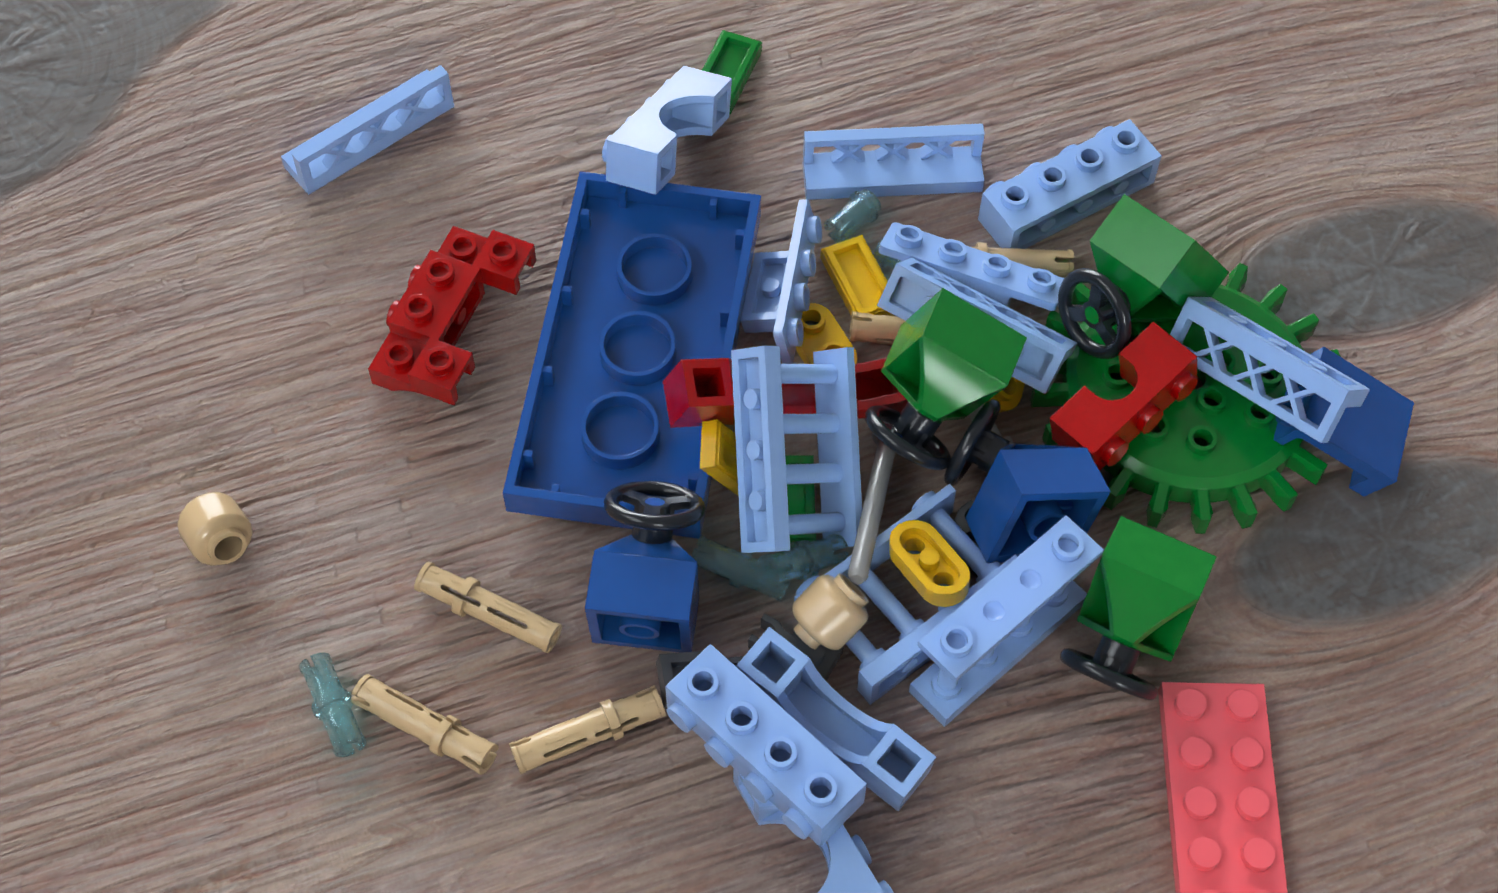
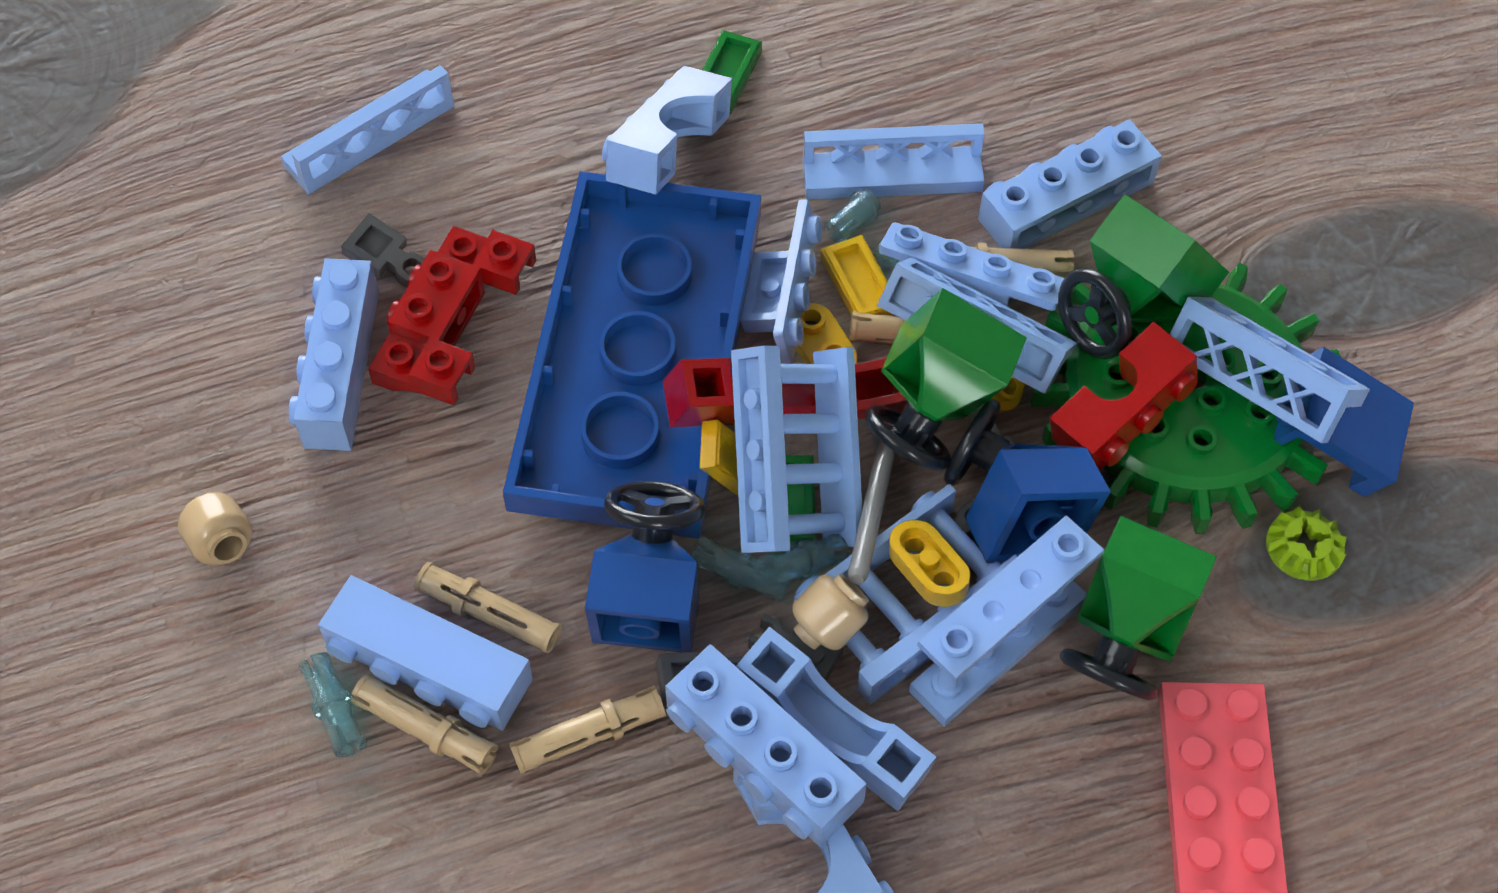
none -> light blue brick [289,258,379,451]
none -> light blue brick [318,575,533,731]
none -> dark grey plate [341,213,425,288]
none -> lime gear [1266,505,1347,581]

